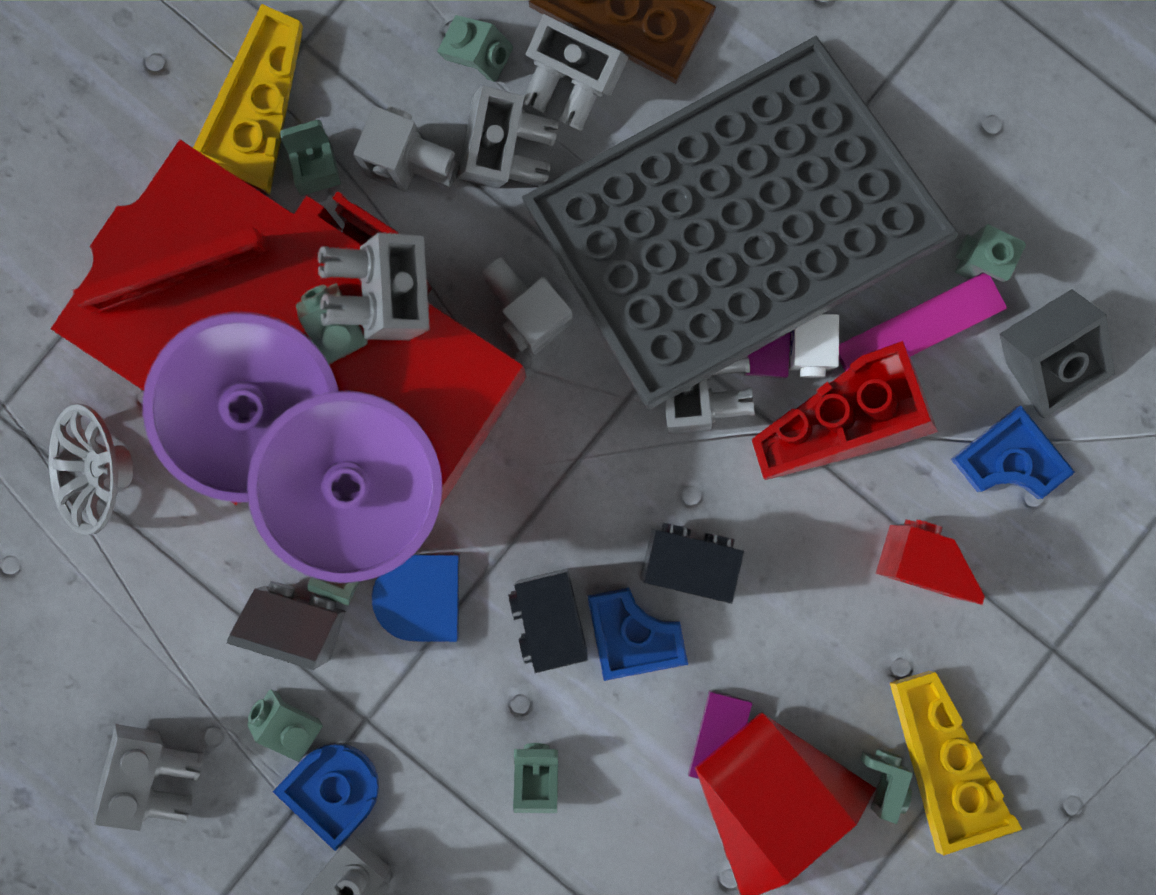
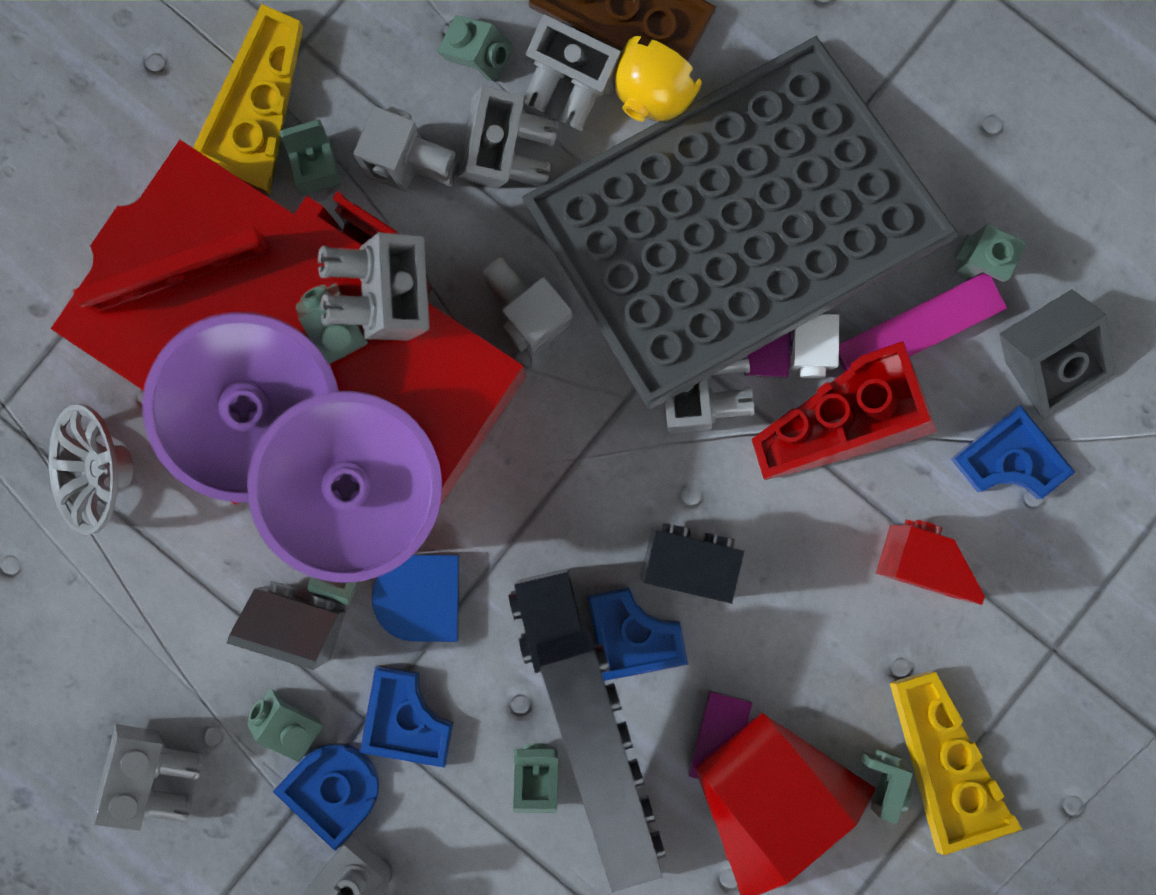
none -> blue tile [360,665,454,768]
none -> black brick [536,629,666,892]
none -> yellow cylinder [613,36,702,122]

